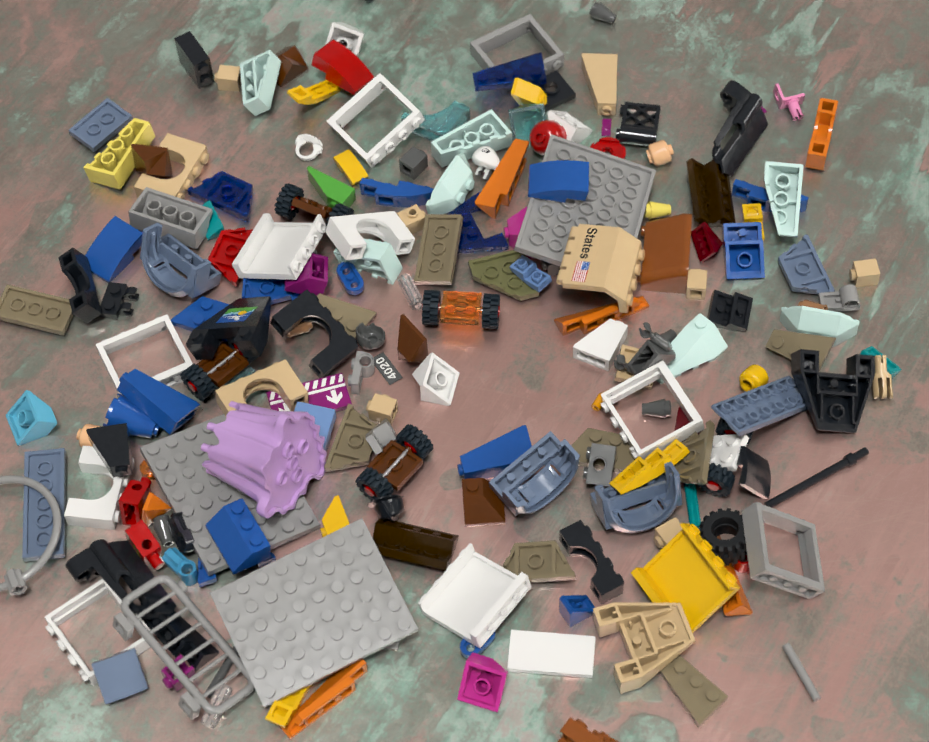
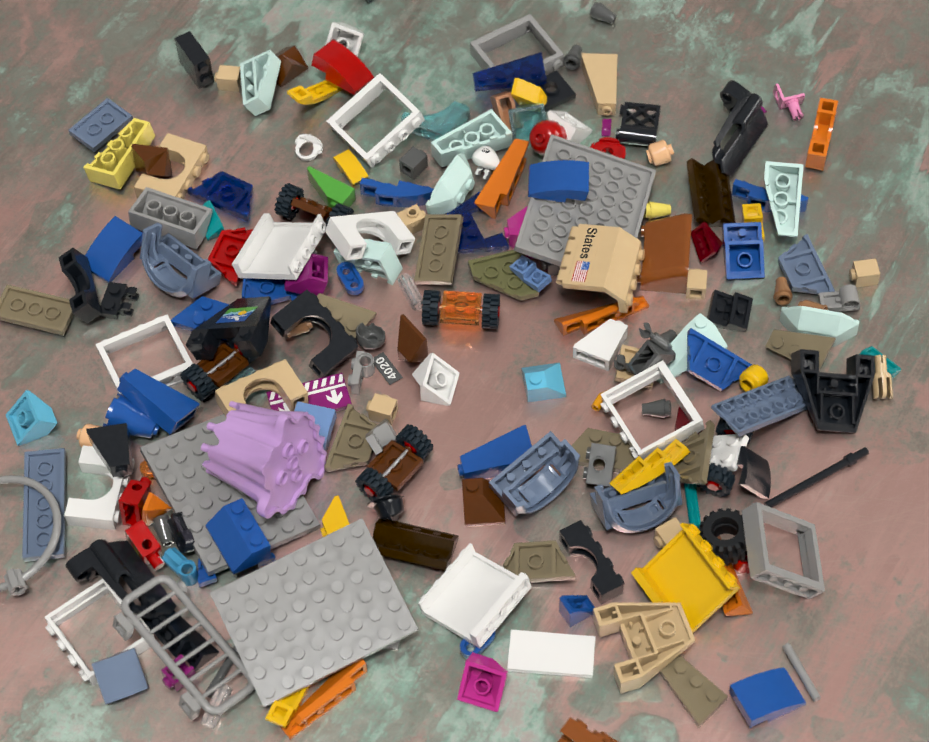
none -> nougat slope [489,91,521,130]
none -> medium azure slope [521,362,566,403]
none -> dark grey cone [564,45,582,70]
none -> blue wing [687,328,752,391]
none -> blue slope [729,667,806,728]
none -> medium nougat cone [773,277,793,305]

